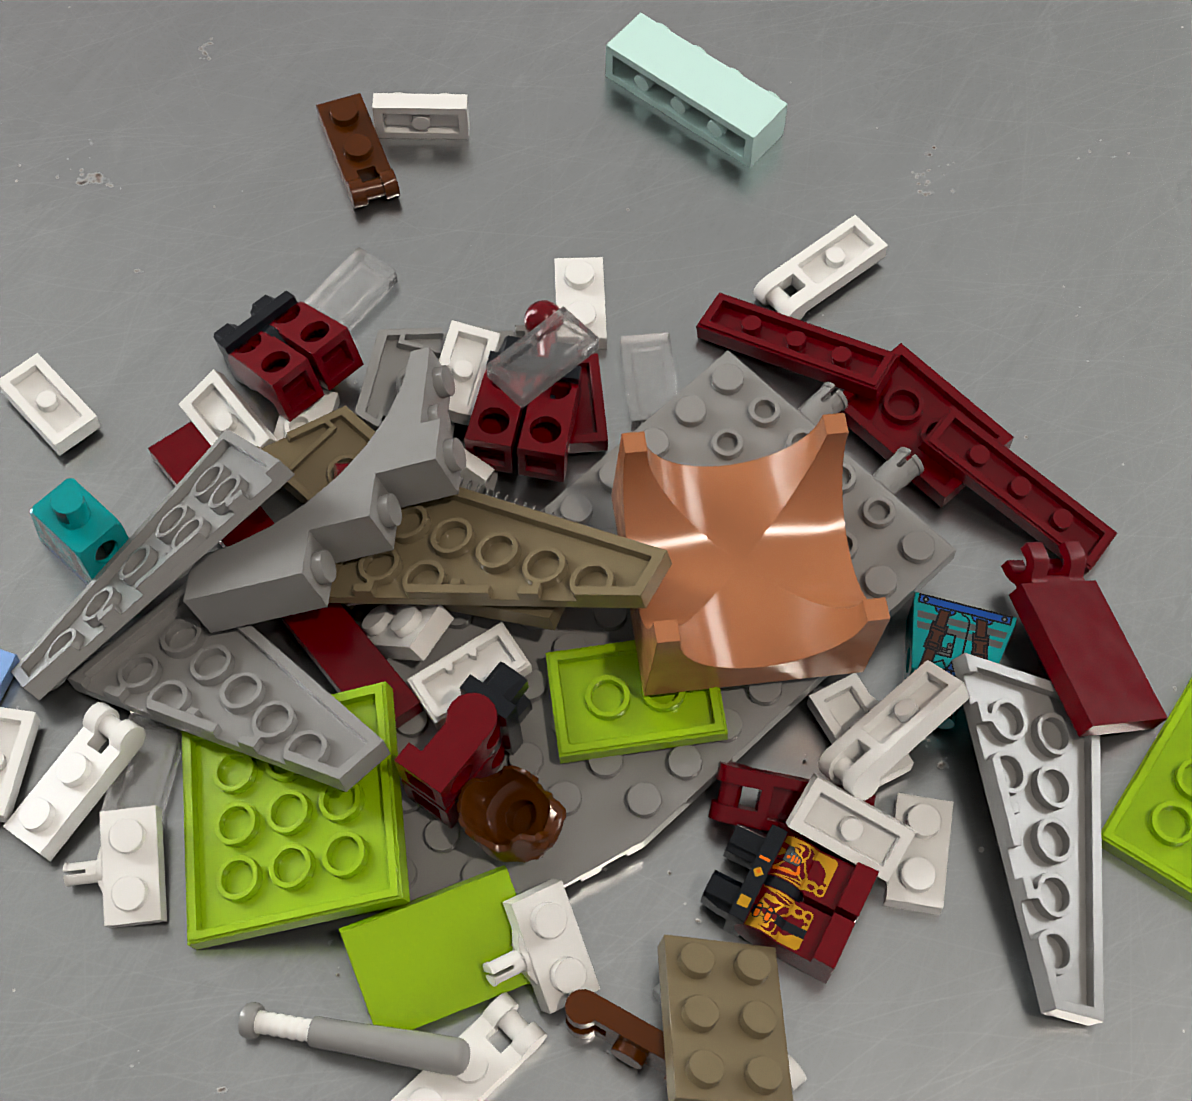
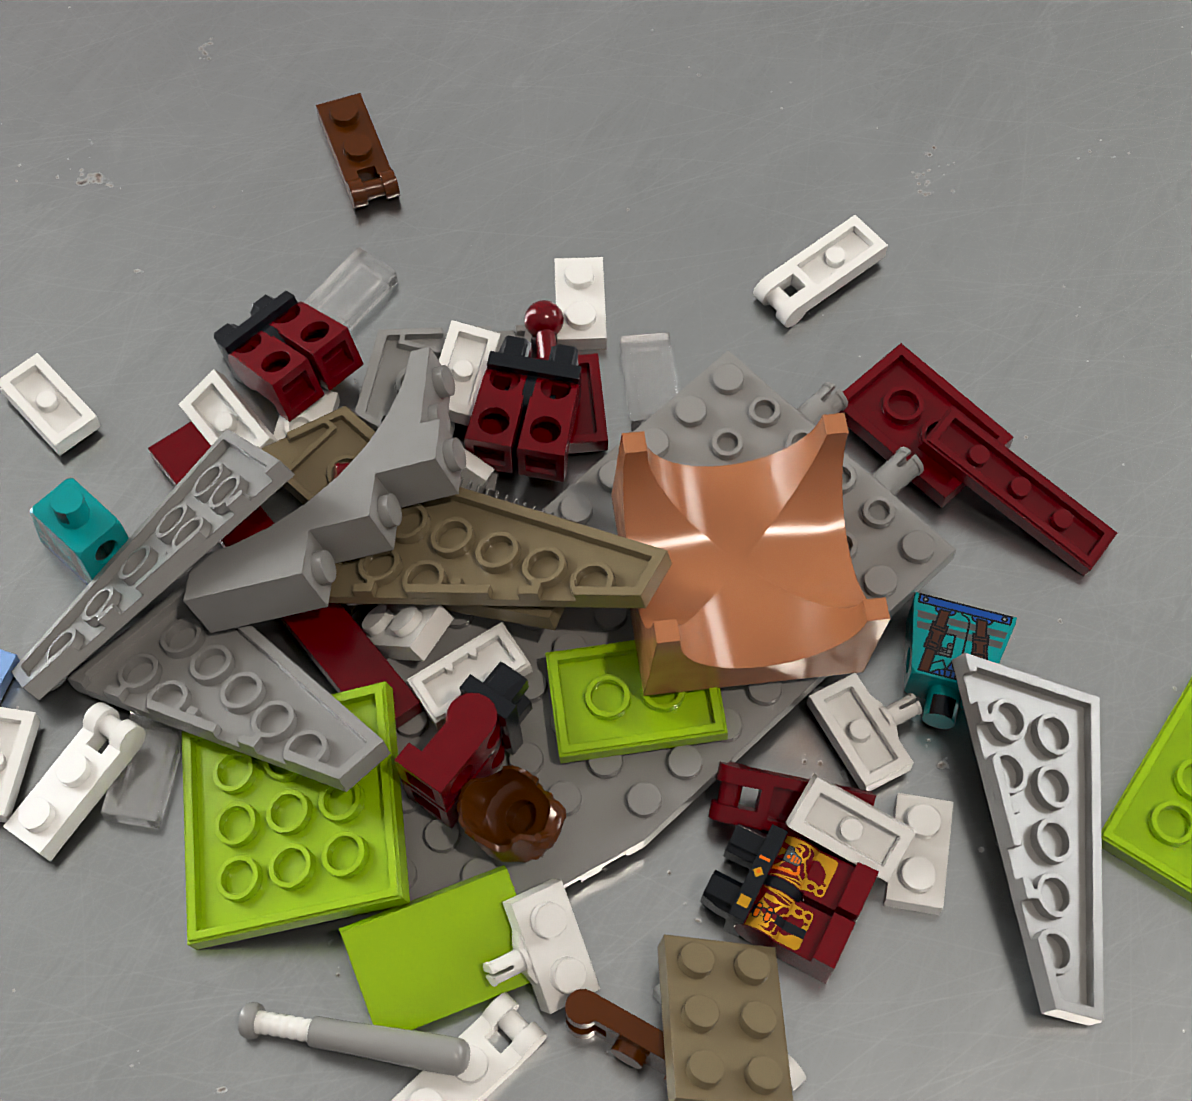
white plate [63,805,167,928] -> none
white plate [372,92,470,140] -> none
clear tile [486,306,599,408] -> none
light aqua brick [605,12,788,168] -> none
dark red tile [696,292,898,401] -> none
white plate [818,660,971,801] -> none
dark red tile [1001,541,1168,737] -> none

